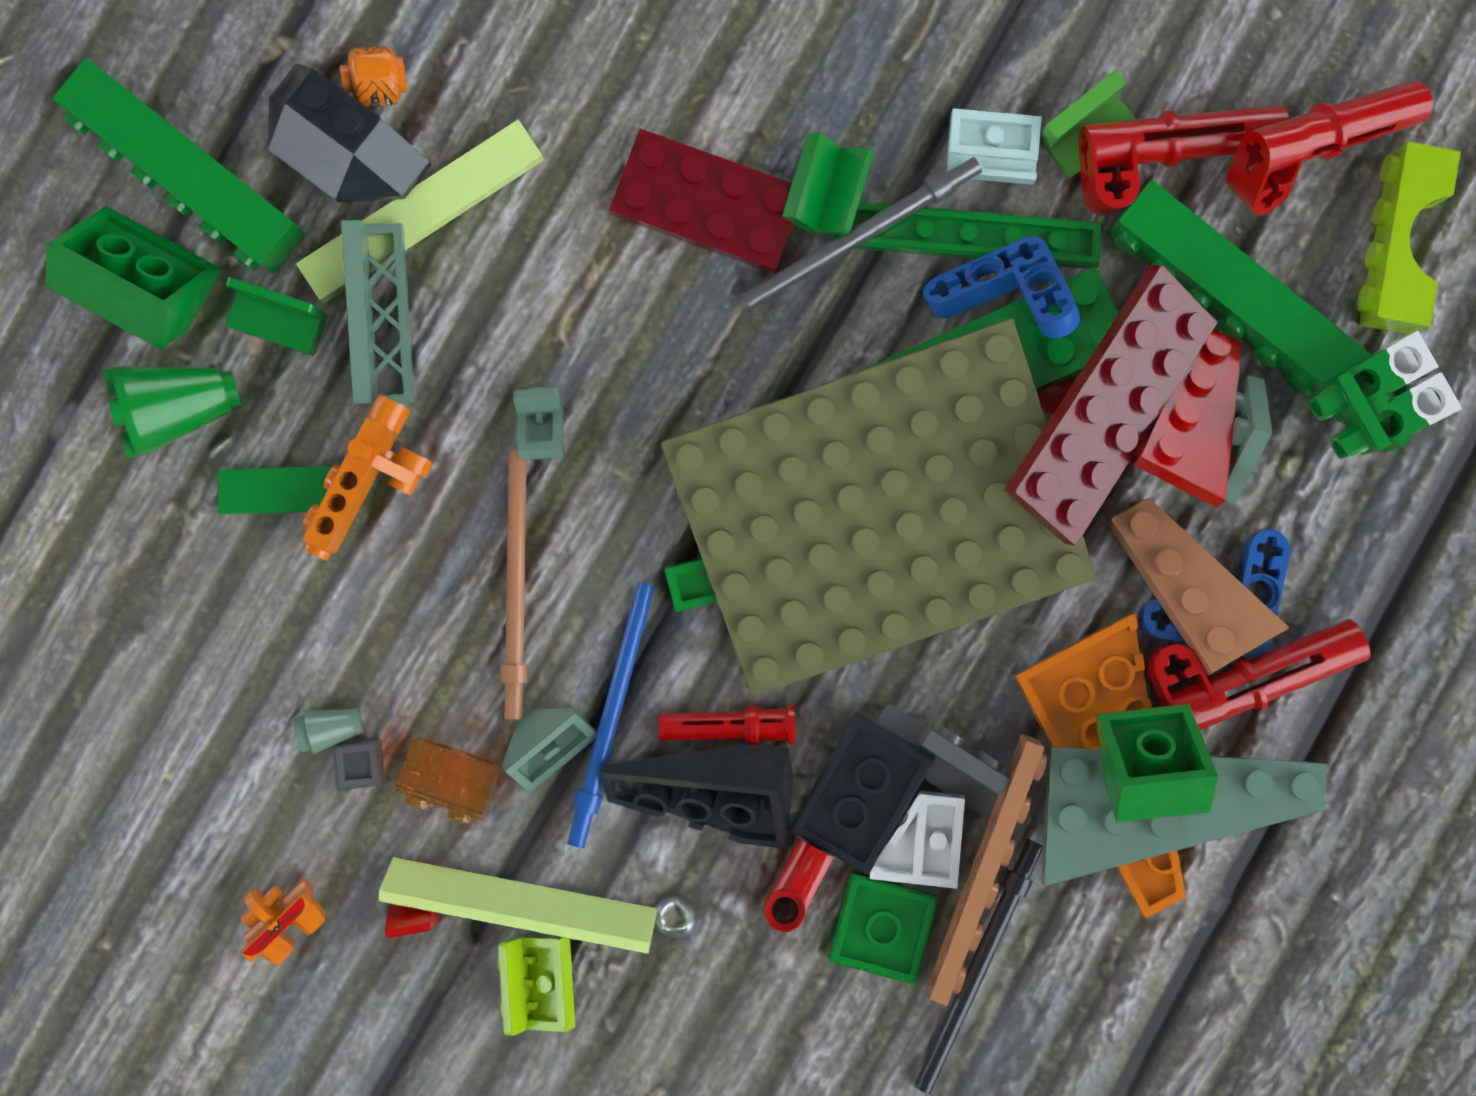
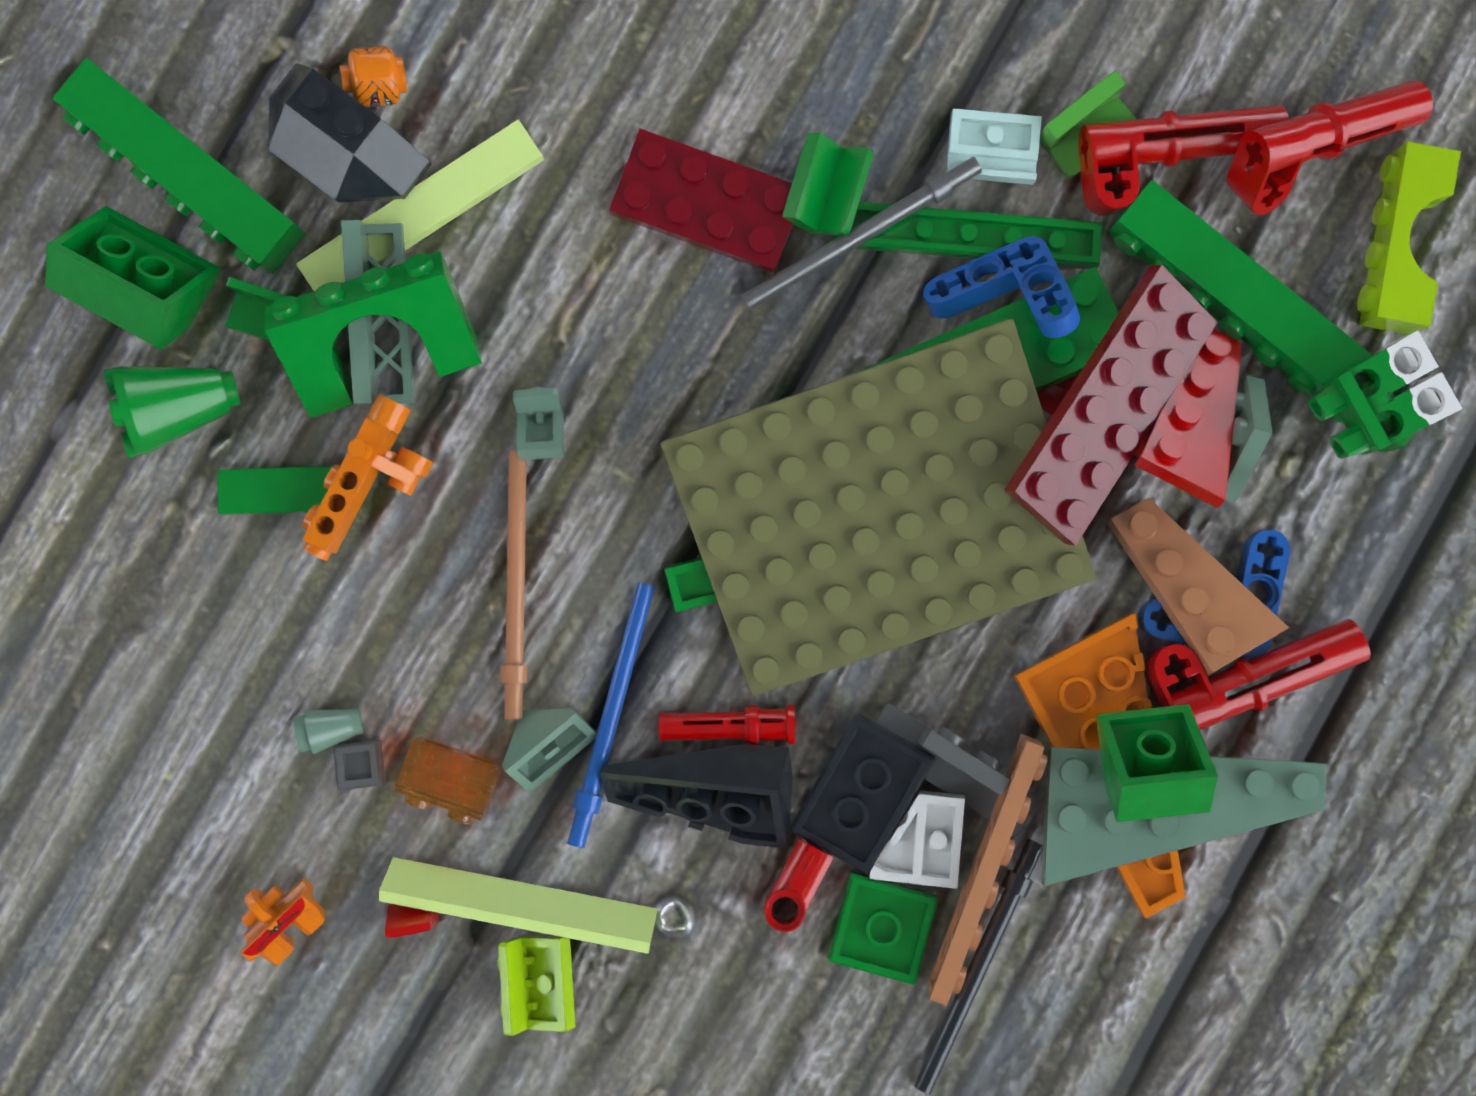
none -> green arch [264,251,482,418]

